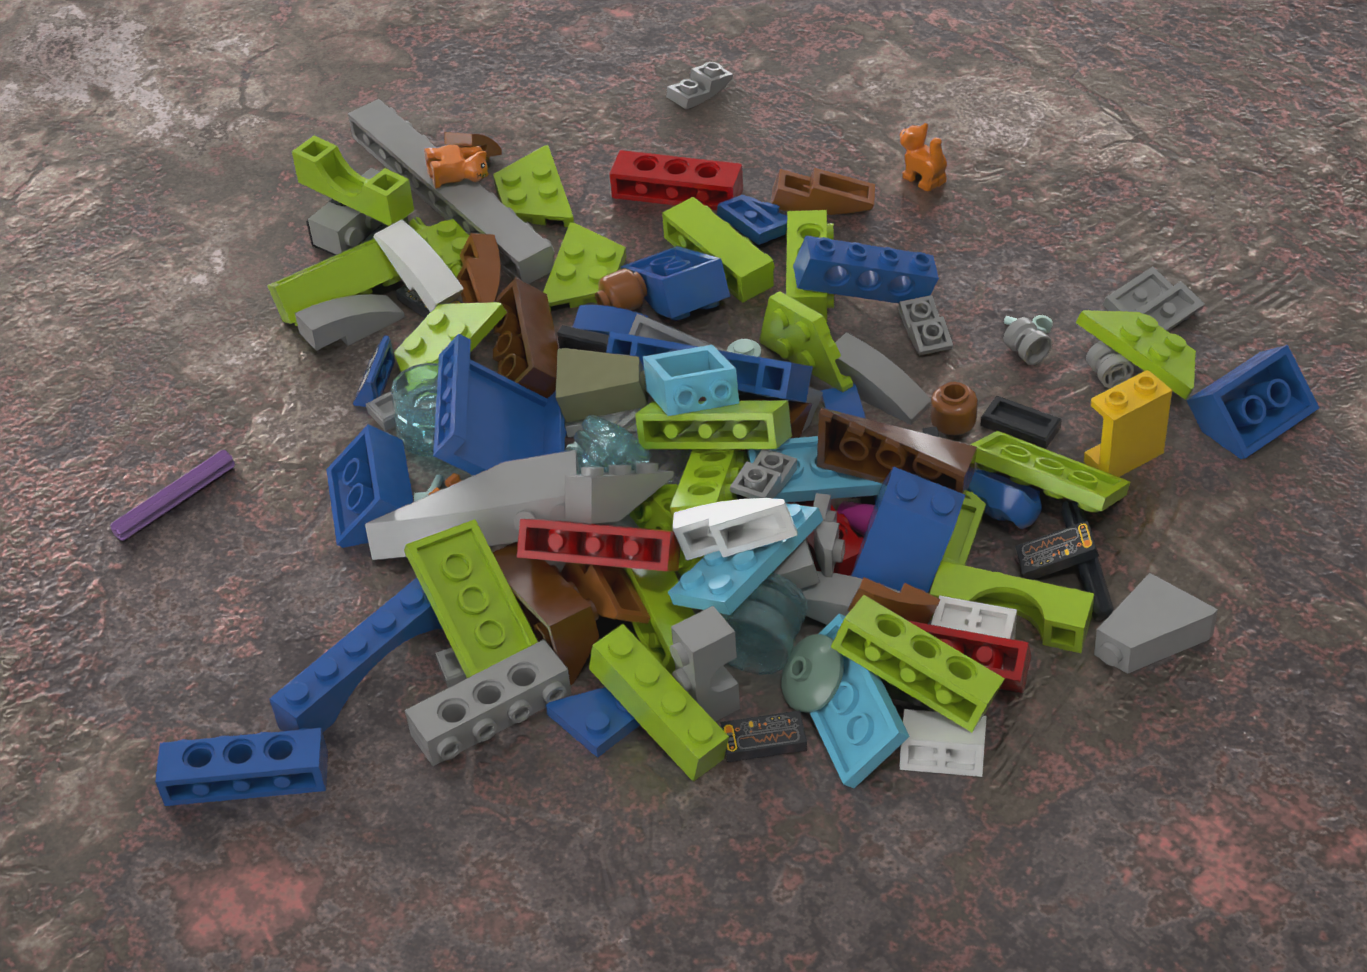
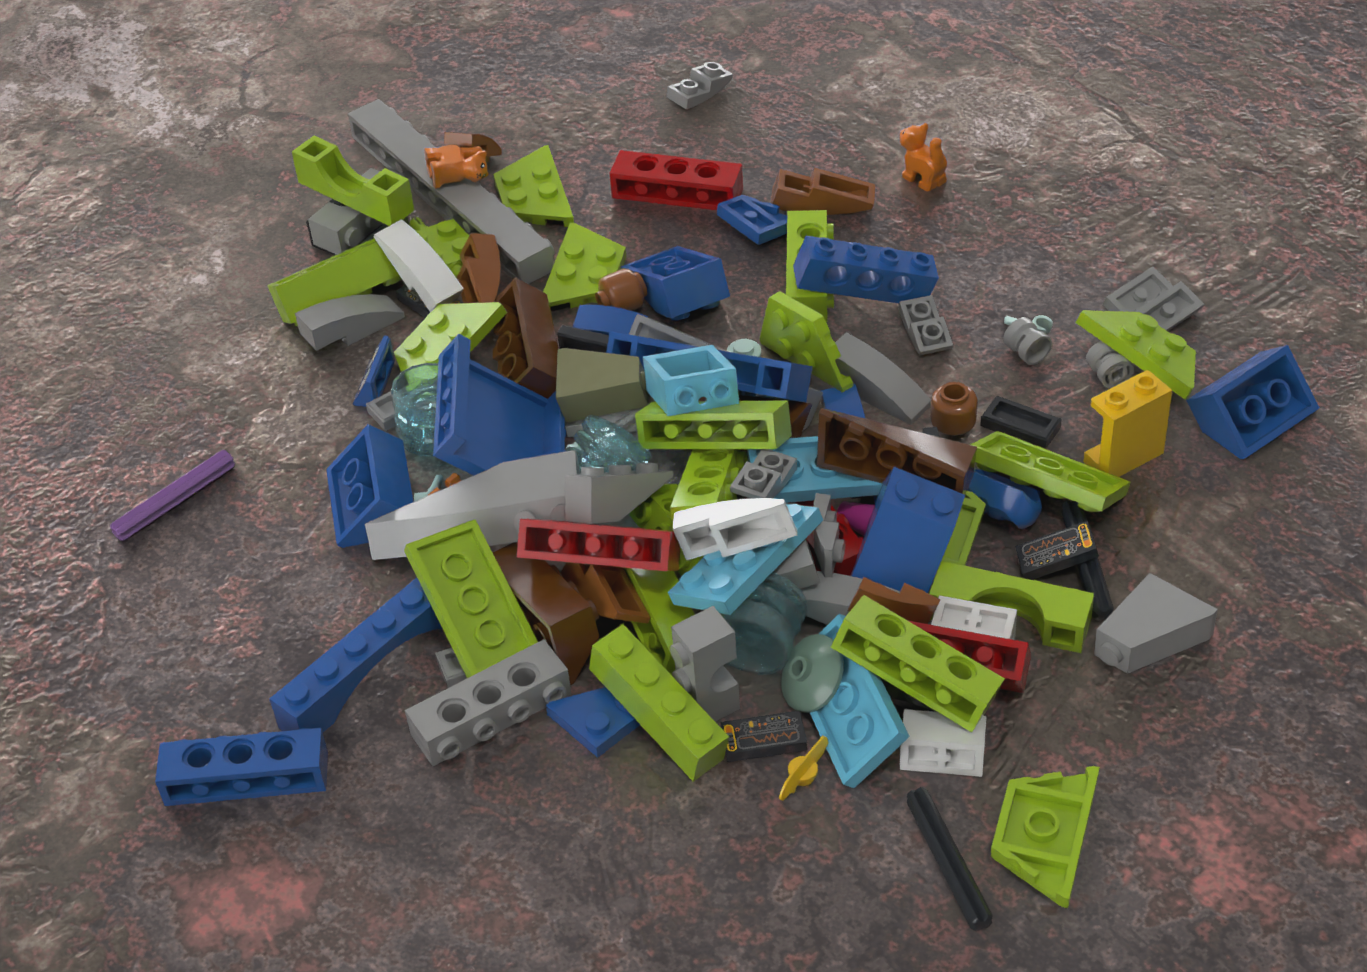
lime brick [662,197,775,303] -> none
none -> yellow piece [779,735,828,801]
none -> black axle [907,787,993,931]
none -> lime wing [991,766,1100,908]

